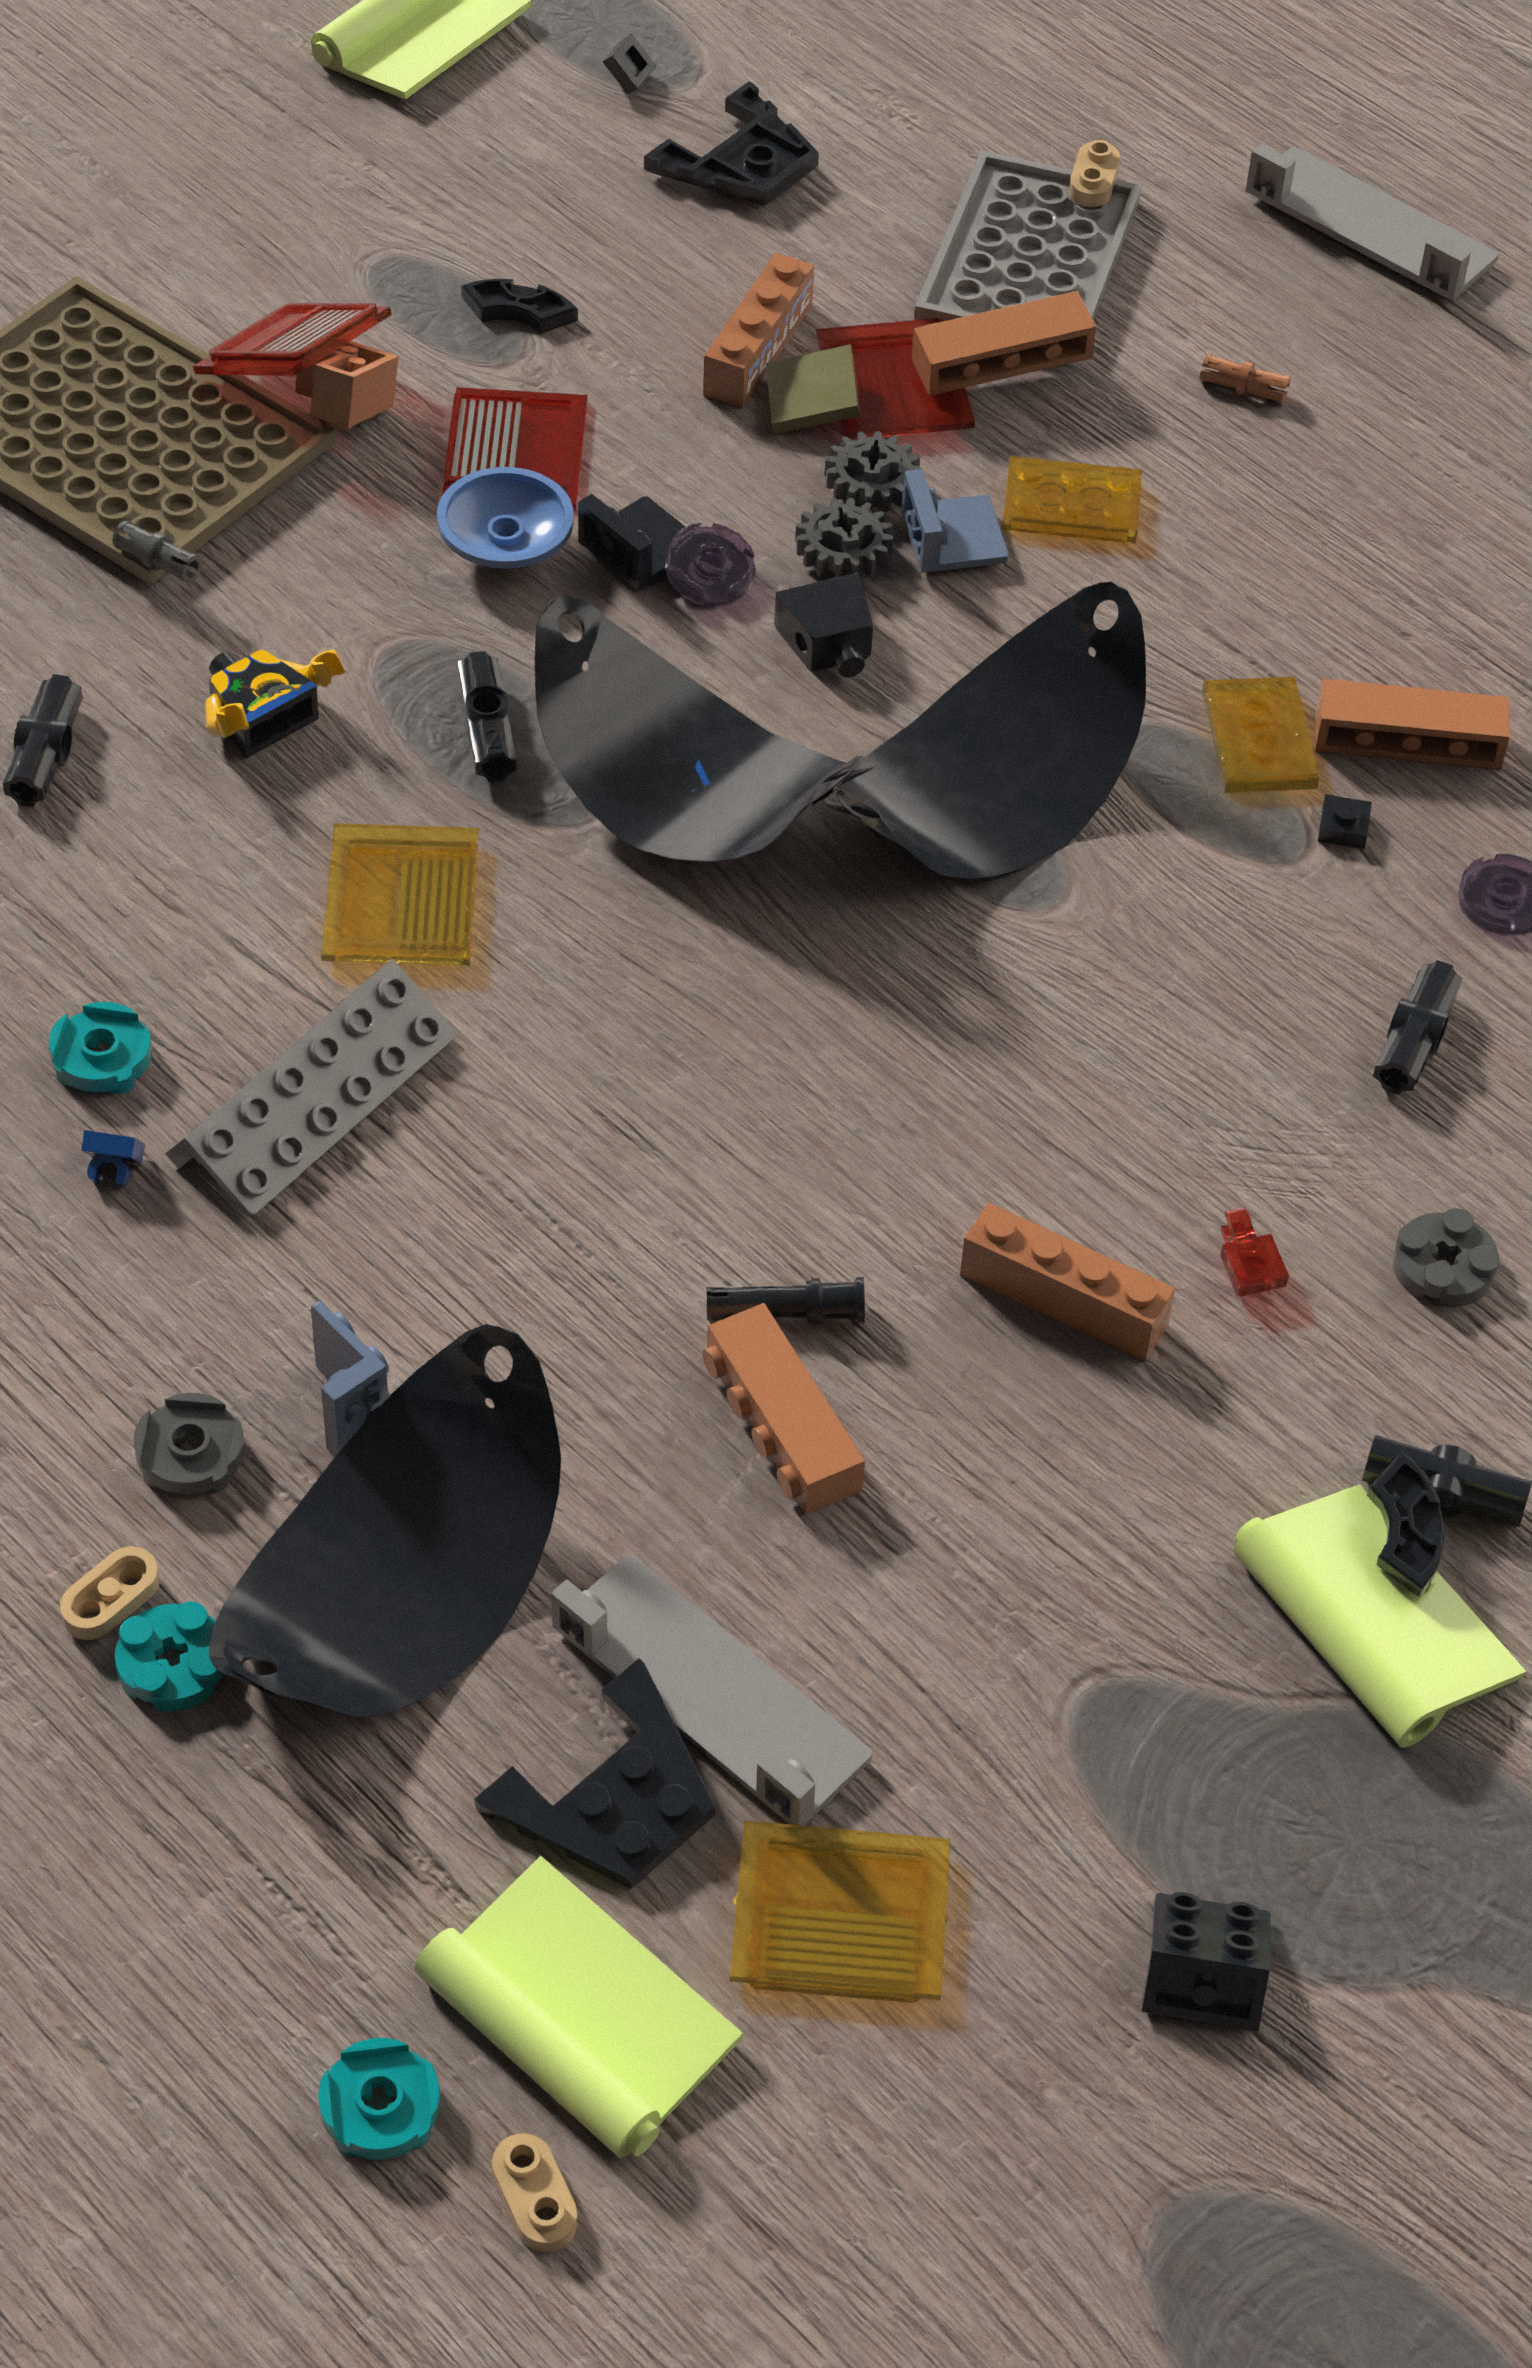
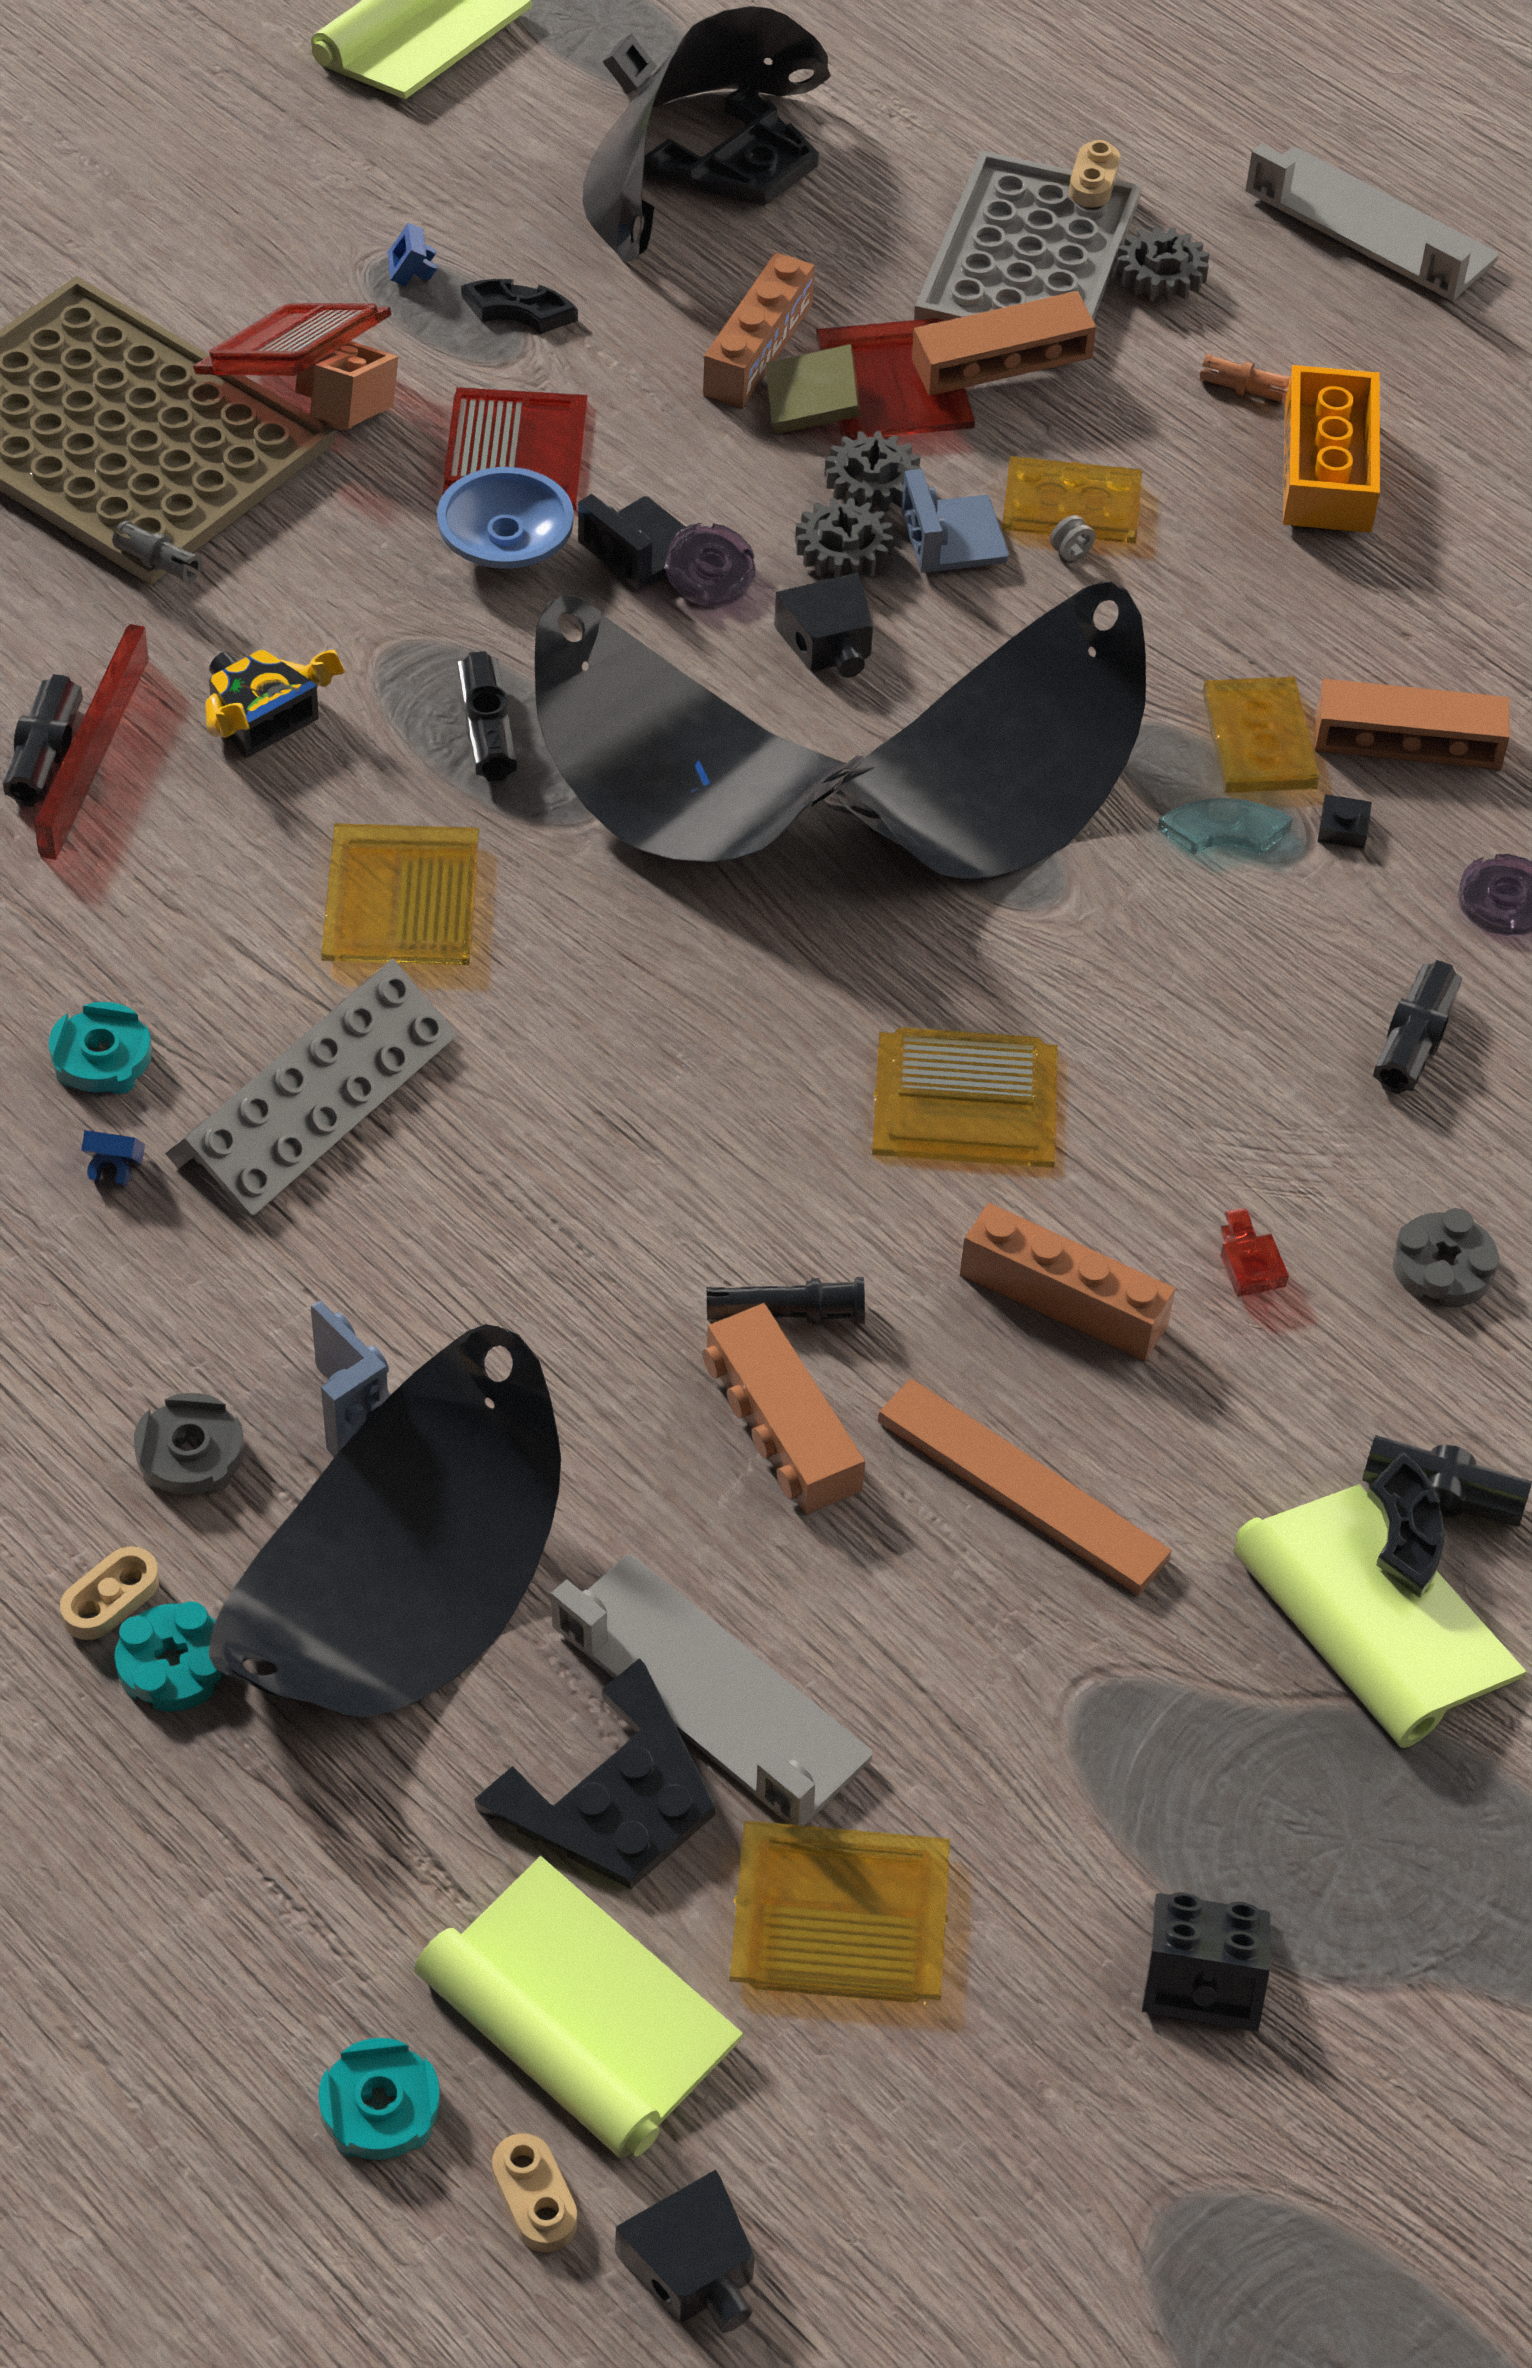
none -> clear red tile [34,624,149,860]
none -> blue tile [387,222,438,286]
none -> black piece [582,6,831,261]
none -> black torso [615,2169,755,2333]
none -> clear yellow piece [872,1027,1058,1168]
none -> nougat tile [878,1378,1172,1596]
none -> light grey bush [1050,515,1096,561]
none -> dark grey gear [1116,226,1209,302]
none -> clear light blue tile [1157,798,1293,855]
none -> light orange brick [1283,365,1380,533]

